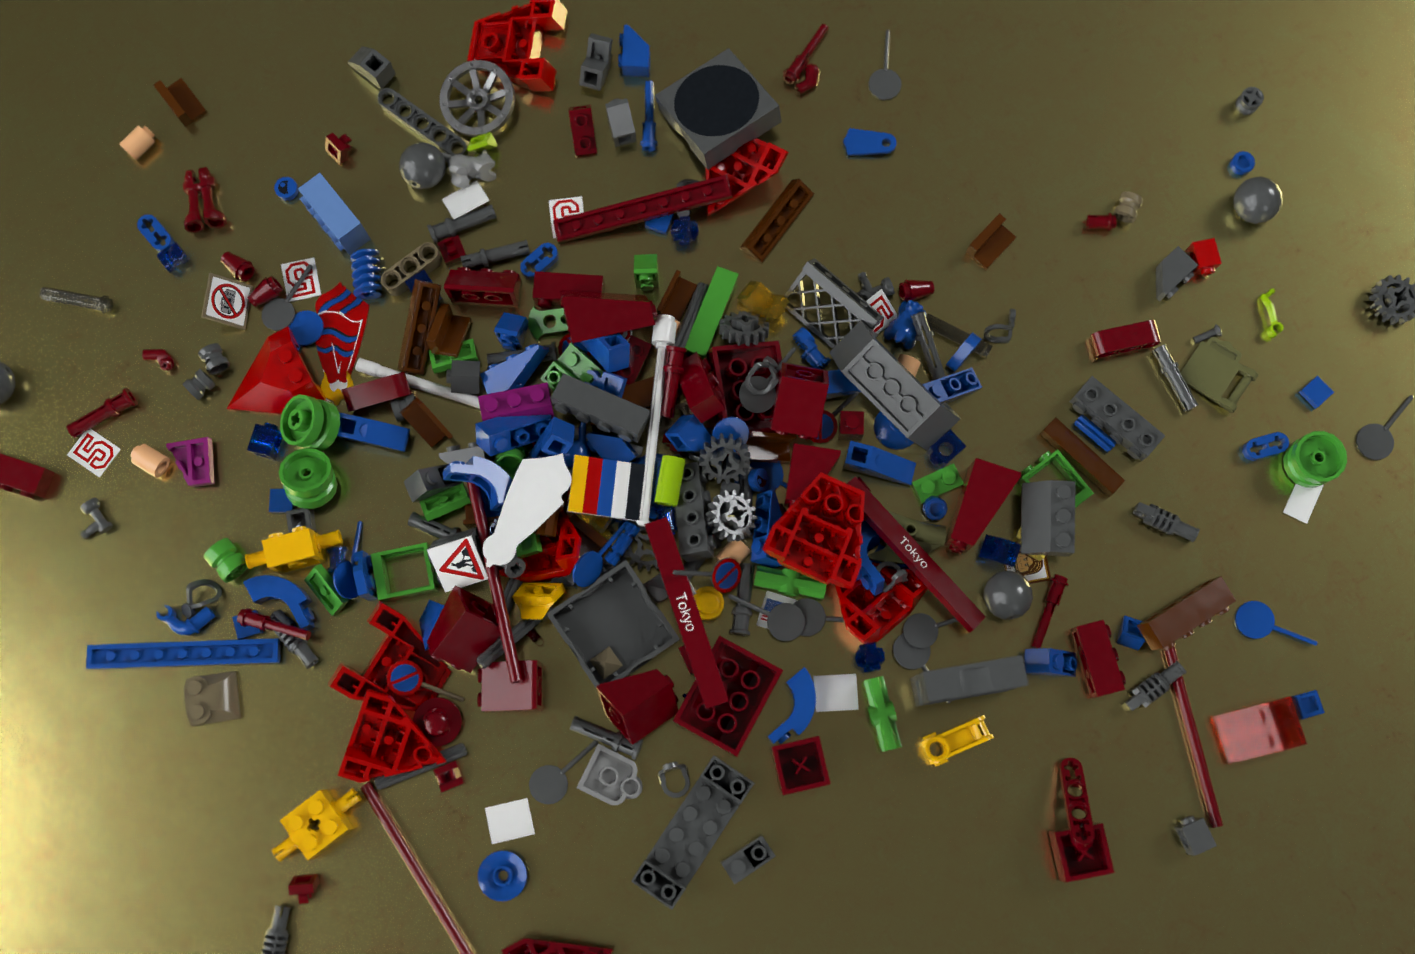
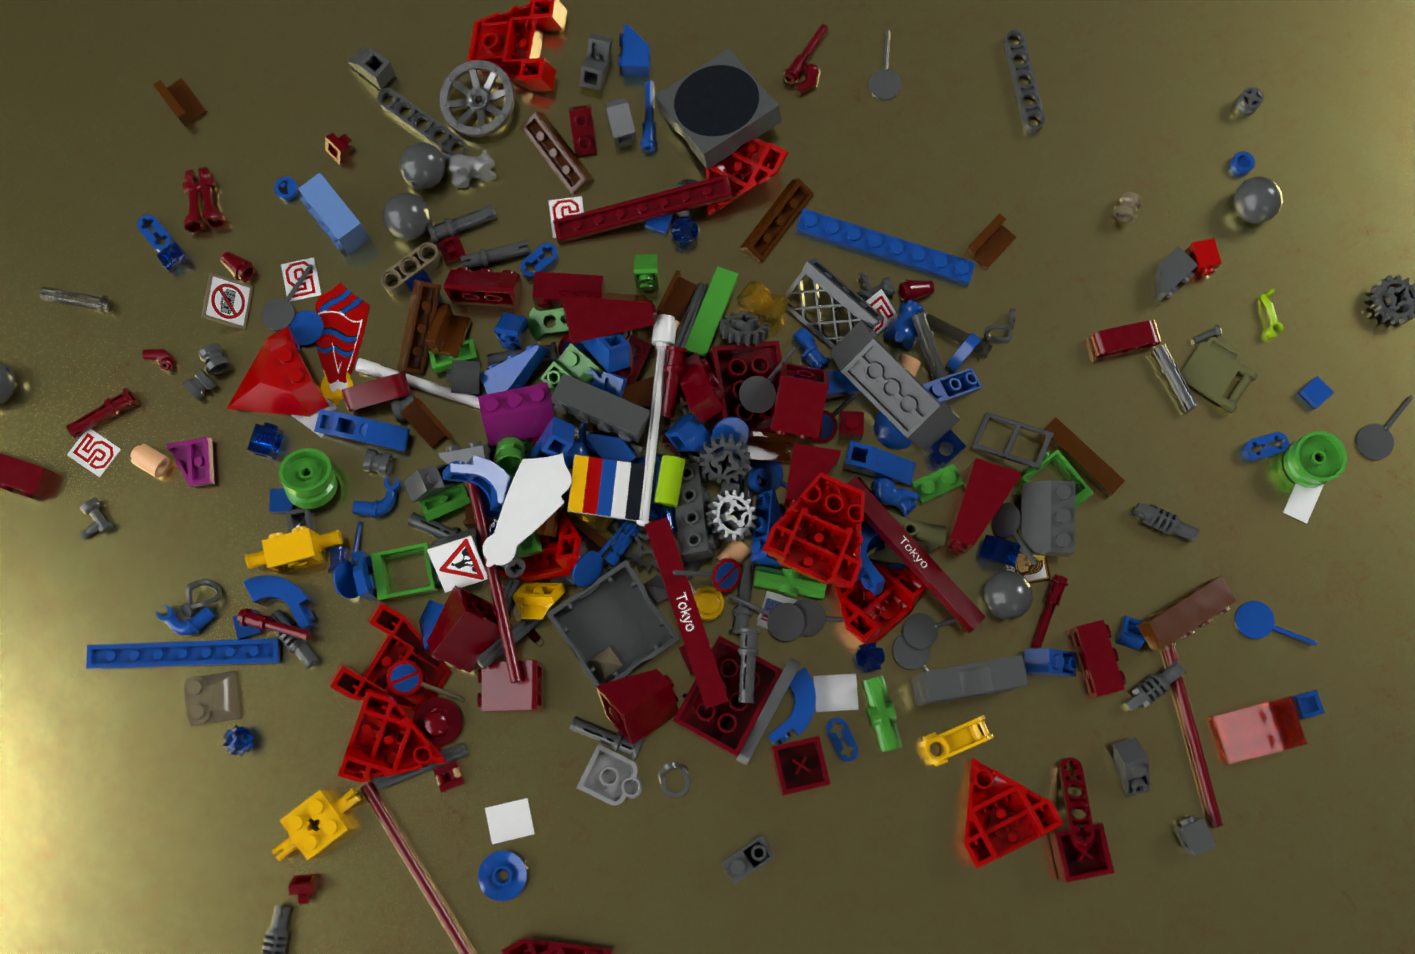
light nougat brick [119,126,155,161] -> none
bright green wheel [204,538,248,583] -> none
dark red cone [247,276,283,307] -> none
bright green wheel [280,394,340,451] -> none
bright green plate [304,564,349,616] -> none
blue piece [350,249,382,299] -> none
white sticker [442,180,490,220] -> none
lime slope [467,132,497,153] -> none
blue slope [475,415,552,457] -> none
dark grey piece [529,740,598,804] -> none
dark grey slope [631,756,754,910] -> none
dark grey piece [745,356,779,395] -> none
blue piece [843,128,897,156] -> none
dark grey piece [876,561,908,592] -> none
blue tile [923,496,948,520] -> none
dark grey brick [1069,376,1165,461] -> none
blue axle [1074,415,1116,452] -> none
dark red pin [1086,213,1116,231] -> none
none -> clear blue gear [222,725,254,757]
none -> blue piece [352,476,402,519]
none -> dark grey wheel [363,449,393,476]
none -> dark grey piece [383,193,430,240]
none -> reddish brown slope [521,111,594,194]
none -> dark grey beam [736,657,801,766]
none -> dark grey pin [738,628,761,703]
none -> blue plate [796,208,976,286]
none -> blue beam [826,718,859,762]
none -> blue animal [870,478,920,517]
none -> red wedge [964,757,1064,869]
none -> dark grey window [972,412,1054,470]
none -> dark grey piece [992,502,1037,565]
none -> dark grey beam [1004,29,1045,133]
none -> dark grey slope [1113,737,1150,798]

